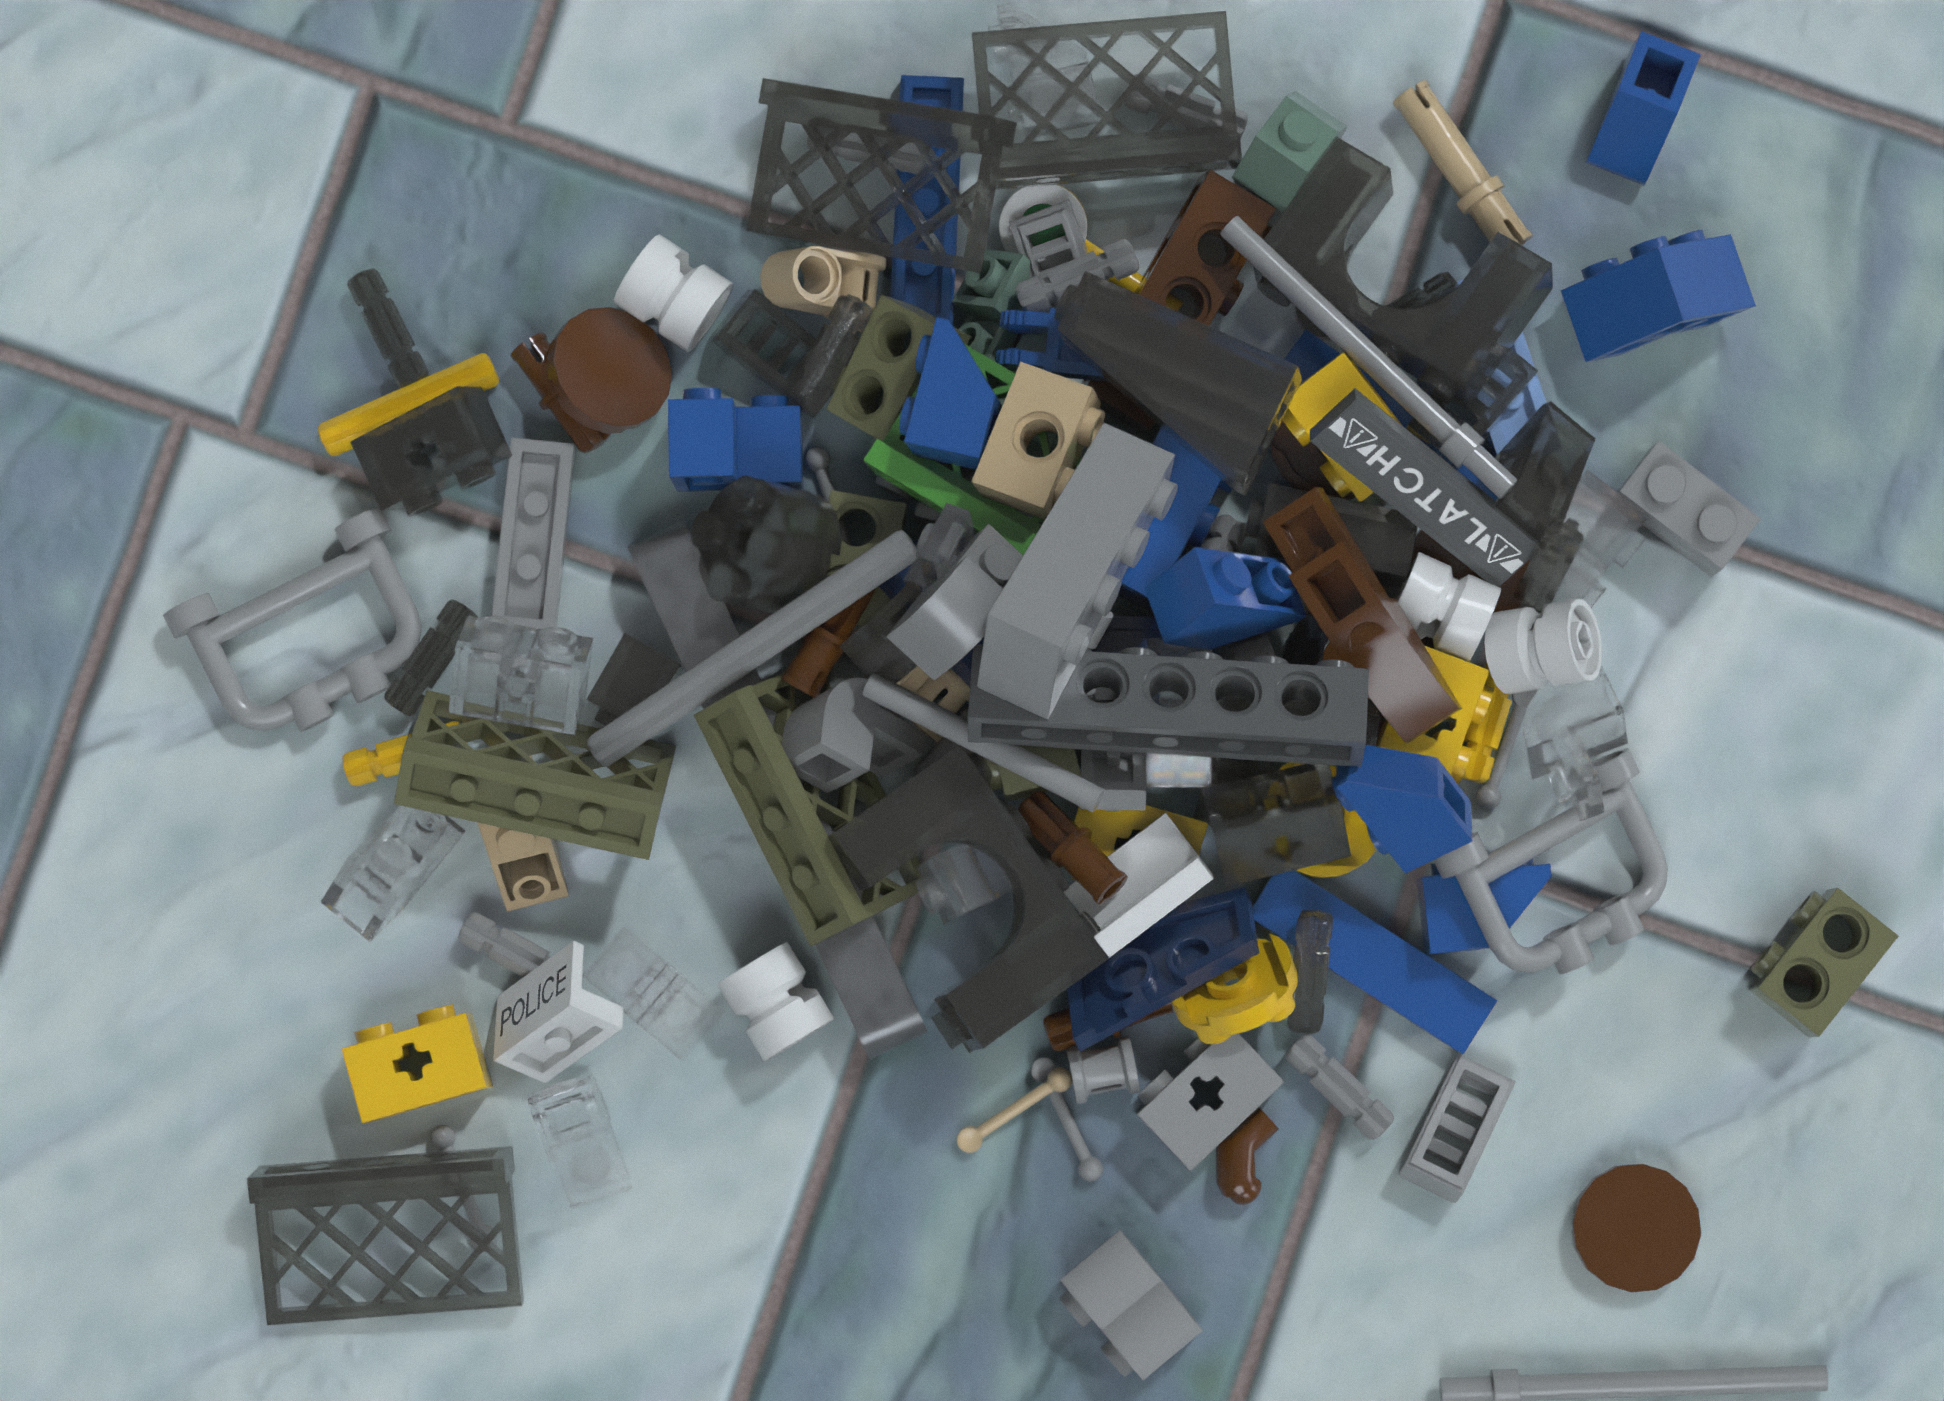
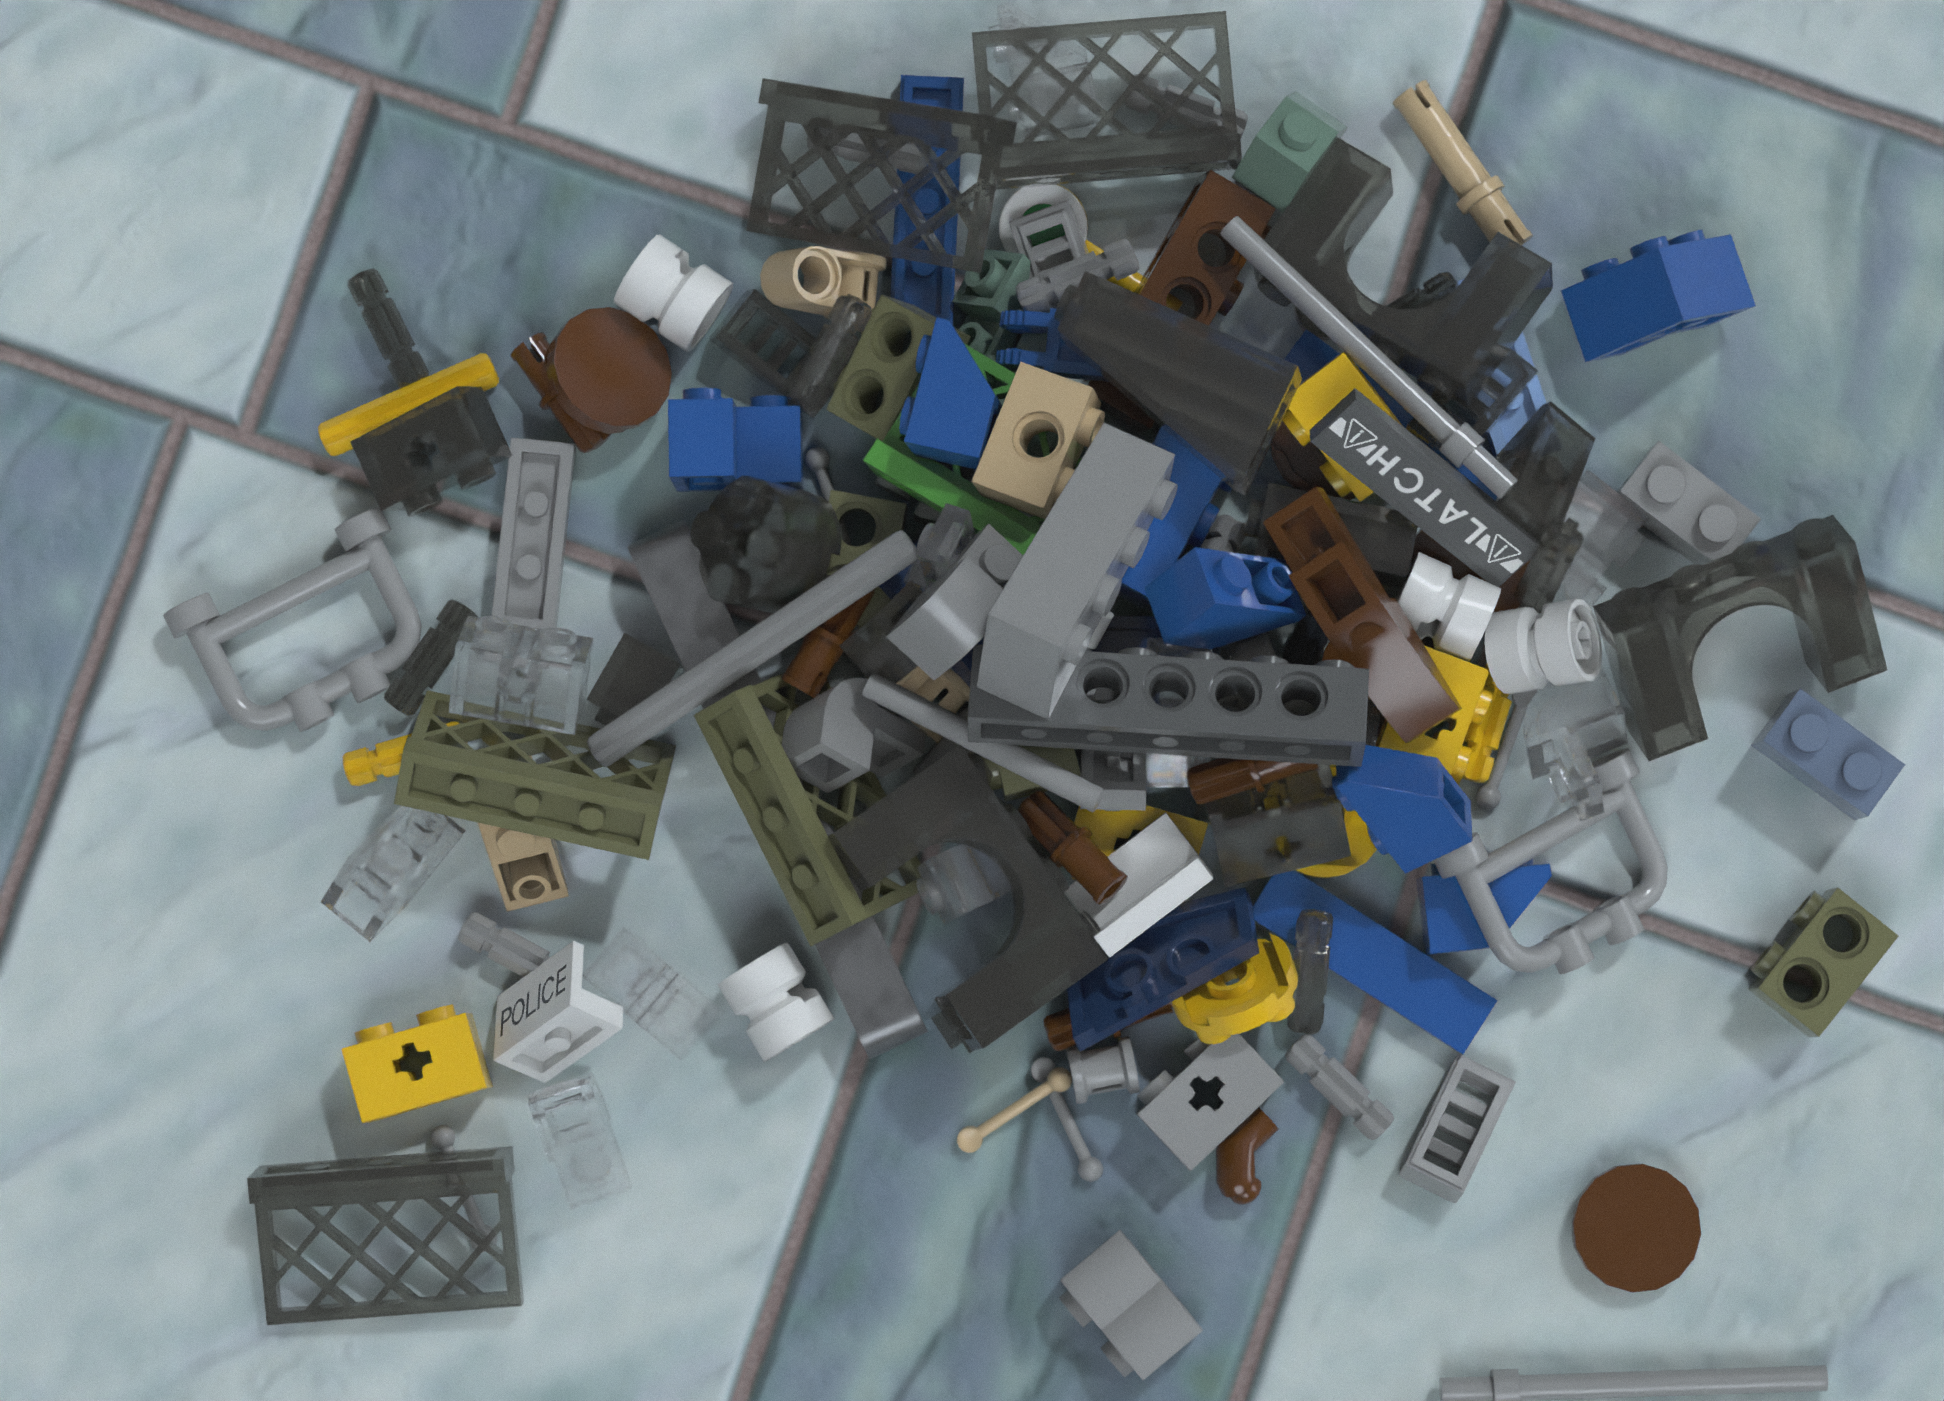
blue slope [1585,31,1701,186] -> none
none -> reddish brown axle [1187,758,1319,804]
none -> clear smoke arch [1593,515,1888,761]
none -> sand blue brick [1751,688,1906,820]

